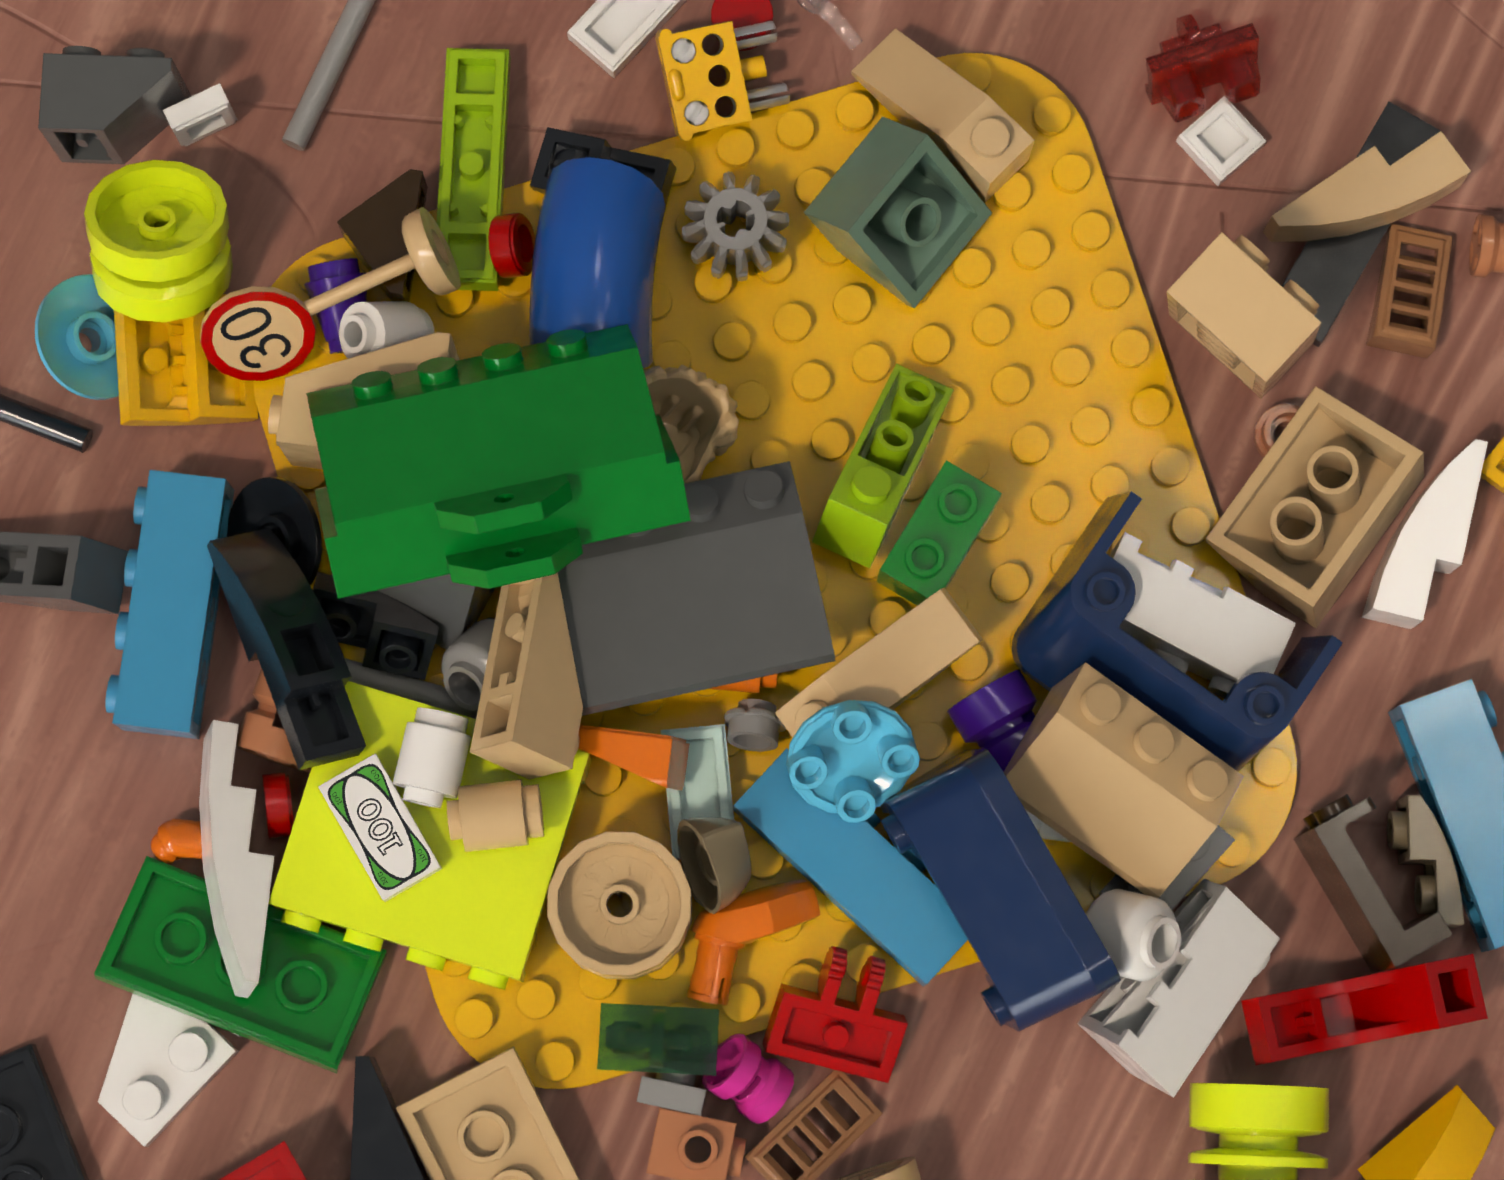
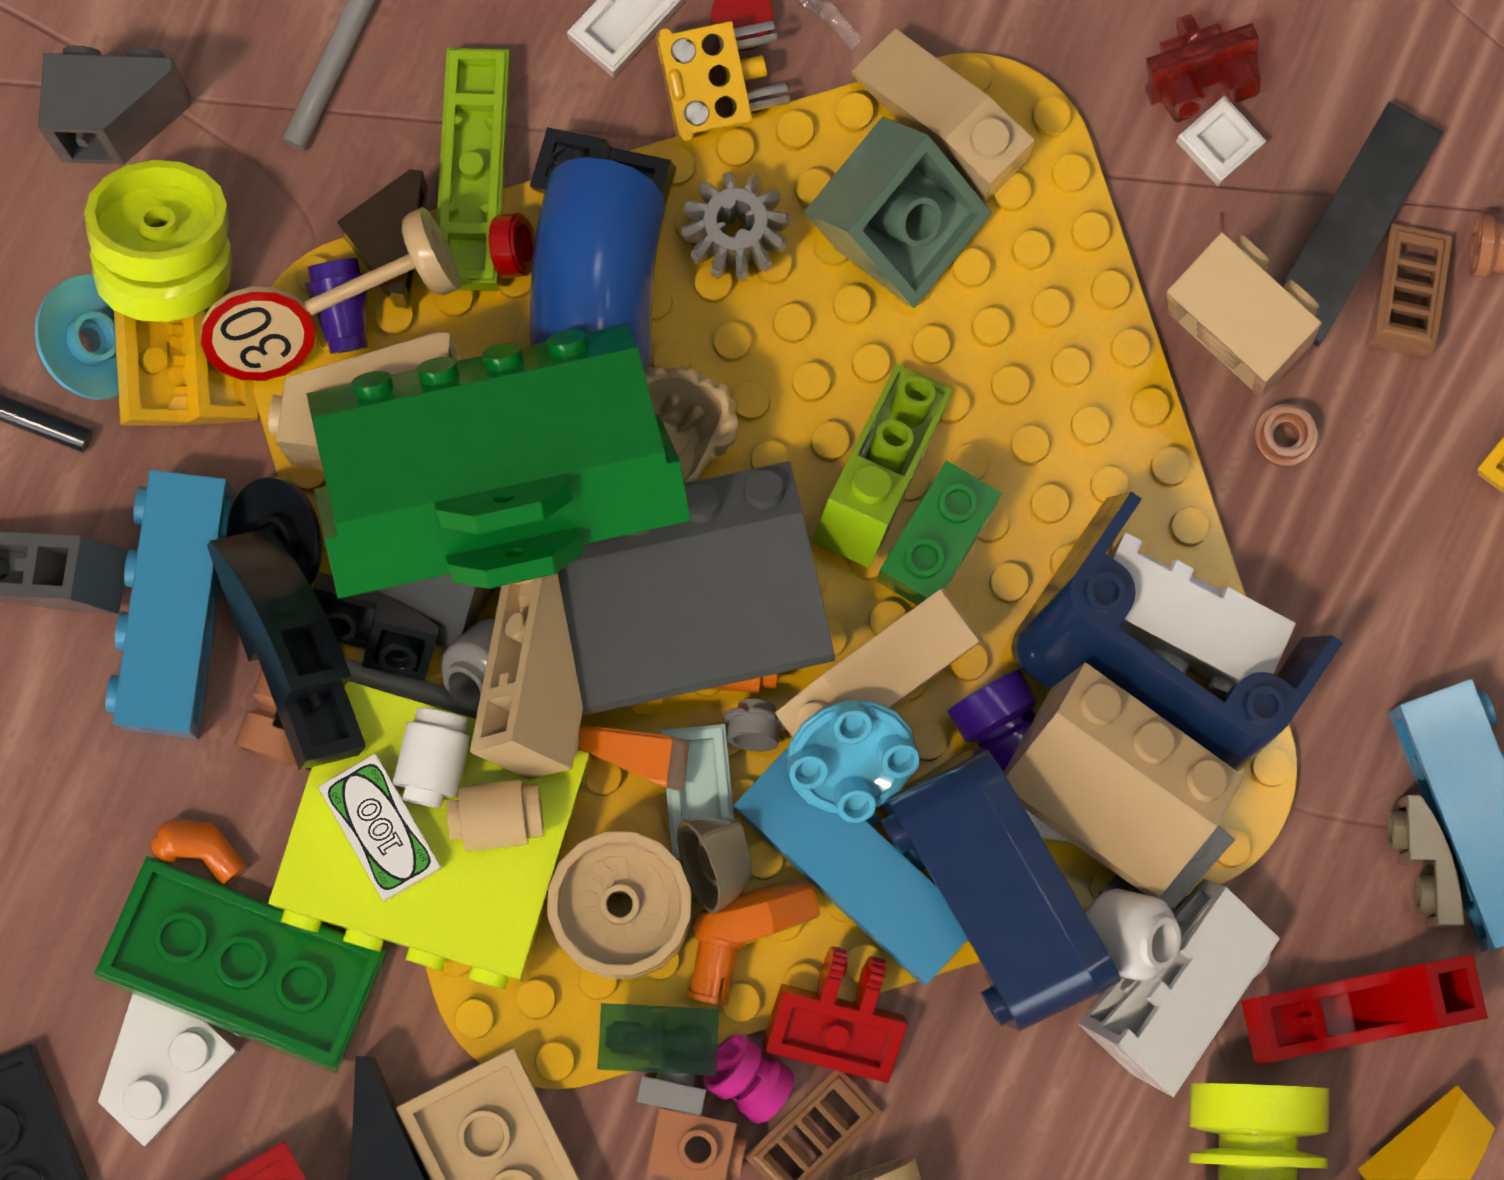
white tile [163,83,238,147] -> none
white slope [199,720,274,998] -> none
red tile [262,772,294,839] -> none
white brick [339,301,434,359] -> none
tan slope [1206,386,1424,628] -> none
tan slope [1263,131,1471,242] -> none
dark brown panel [1294,794,1453,973] -> none
white slope [1362,439,1488,629] -> none

